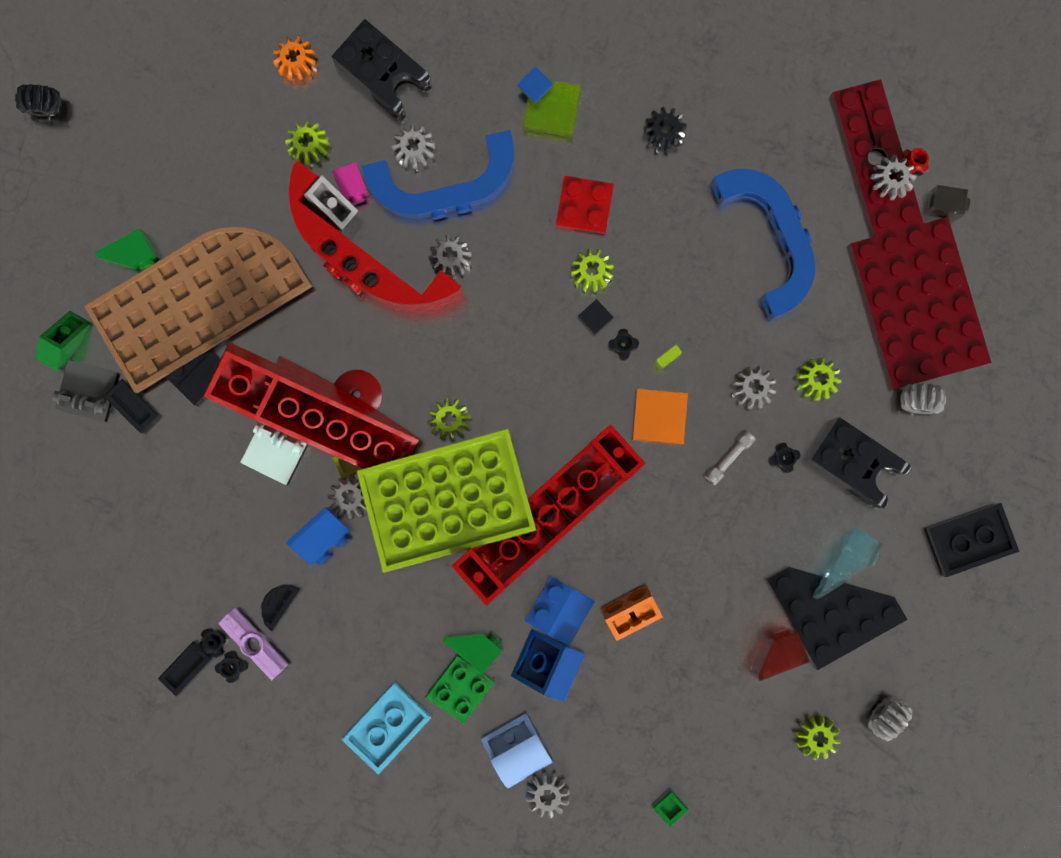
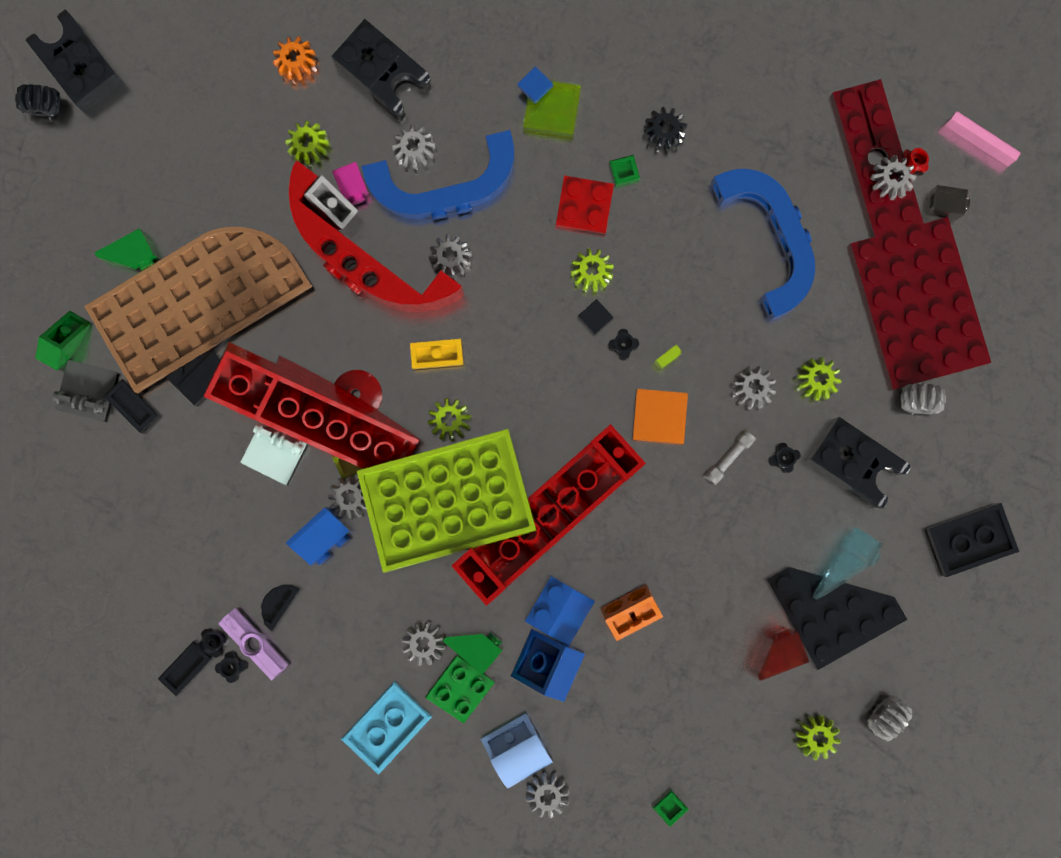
none -> black brick [26,9,124,112]
none -> light grey gear [402,621,446,666]
none -> yellow plate [410,339,464,370]
none -> green tile [609,154,640,187]
none -> bright pink tile [944,111,1021,167]

